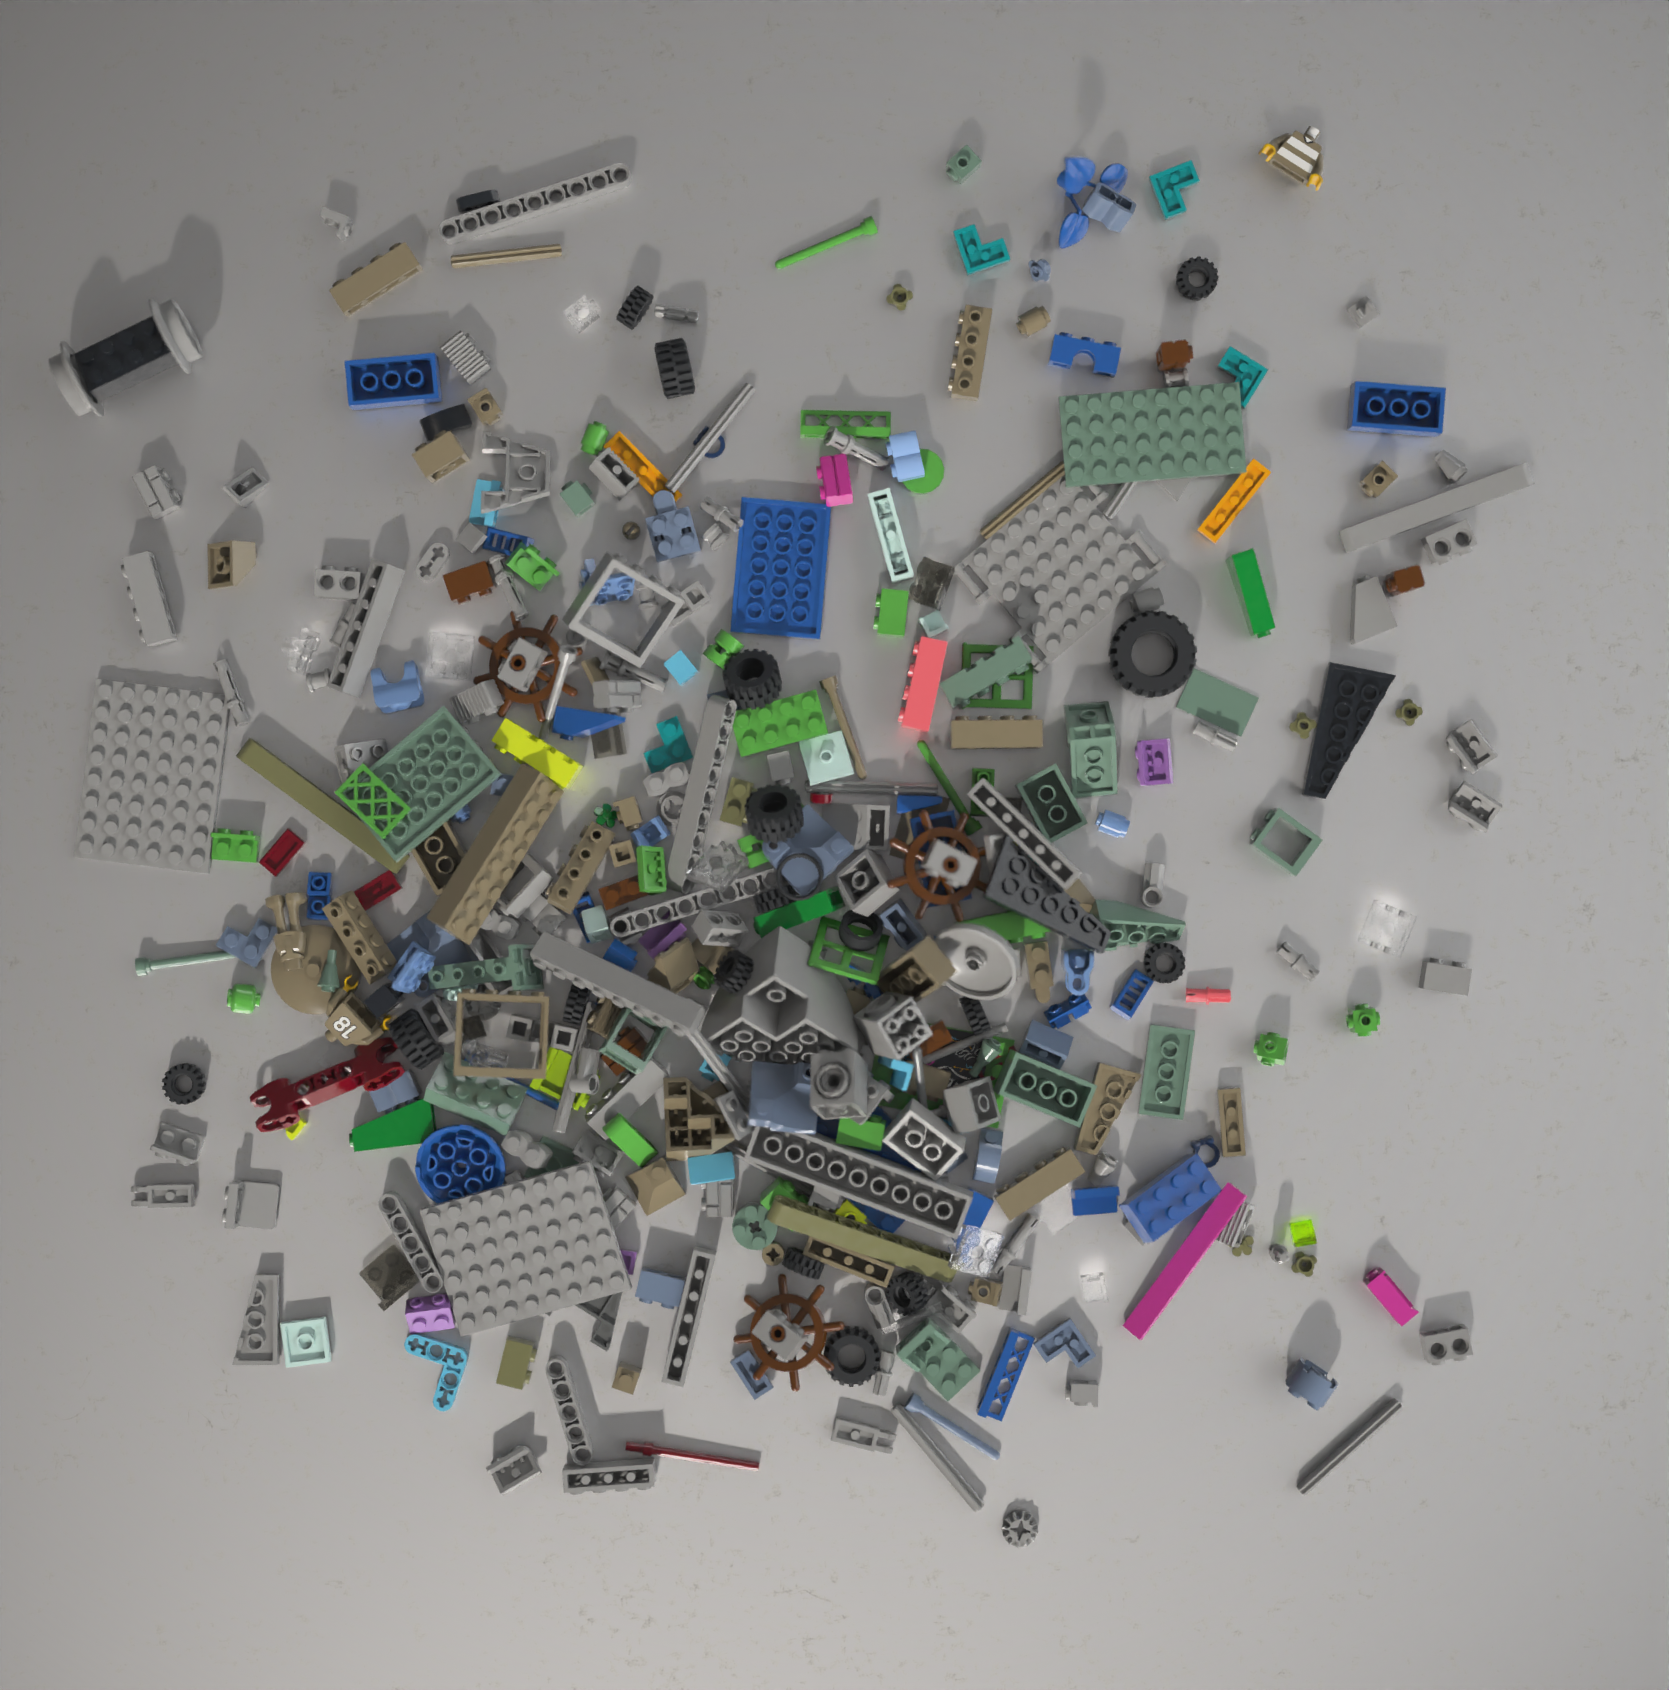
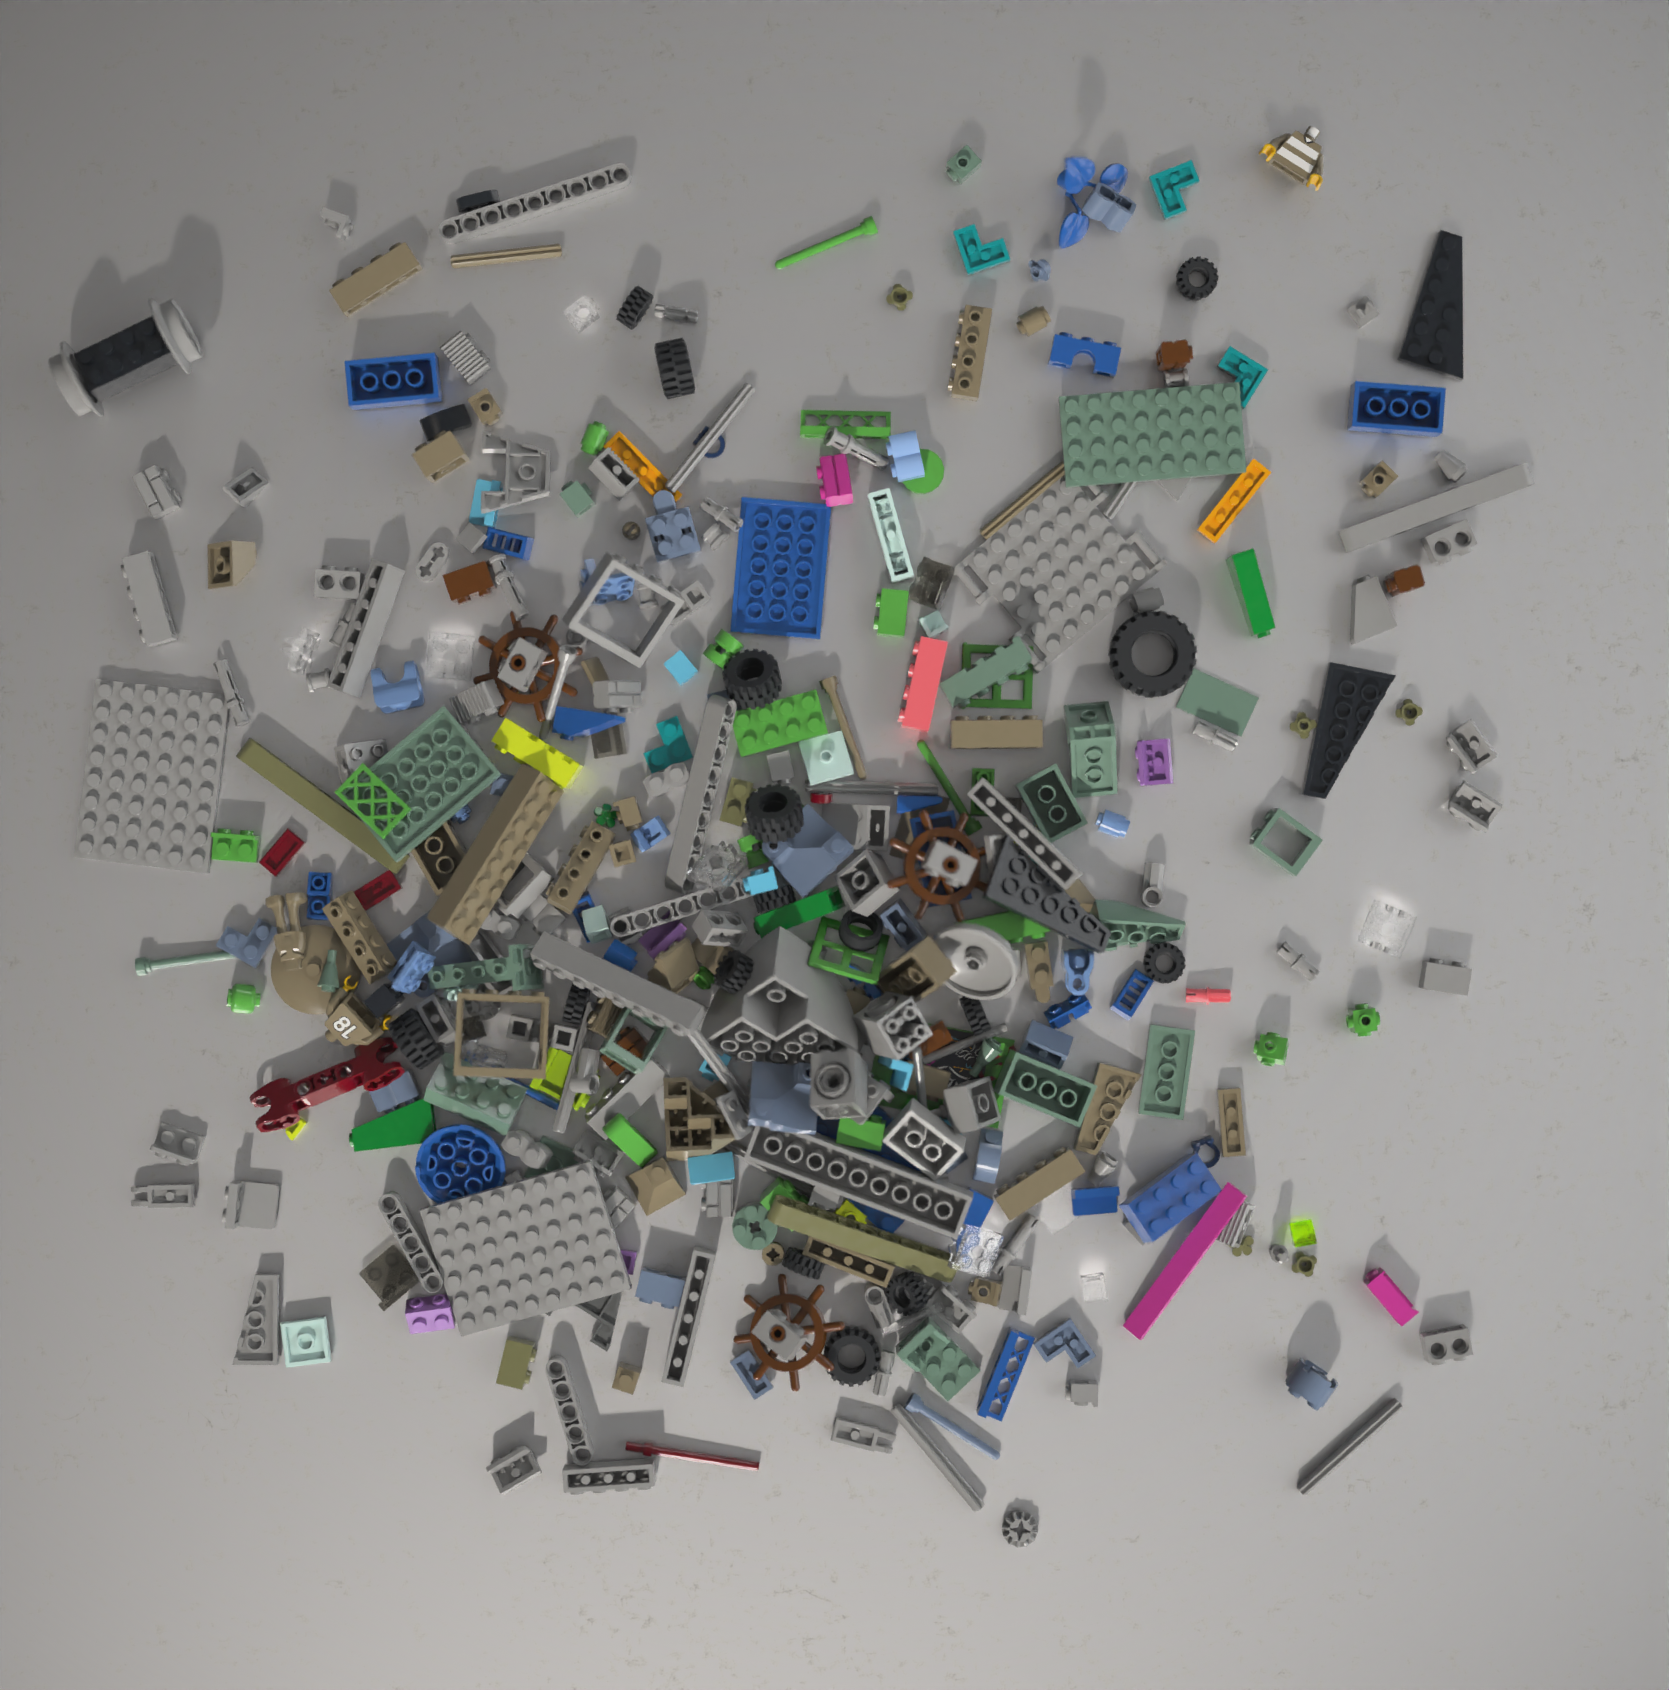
black tyre [162,1063,206,1105] -> none
medium azure beam [404,1333,469,1411] -> none
bright green bracket [505,542,560,591] -> none
reddish brown brick [598,875,649,910] -> none
light grey pin [600,650,668,693] -> none
bright green bracket [636,846,667,896] -> none
light grey gear [656,791,685,827] -> none
black tyre [776,853,823,901] -> none
none -> medium azure brick [742,866,778,895]
none -> black wing [1397,230,1463,380]

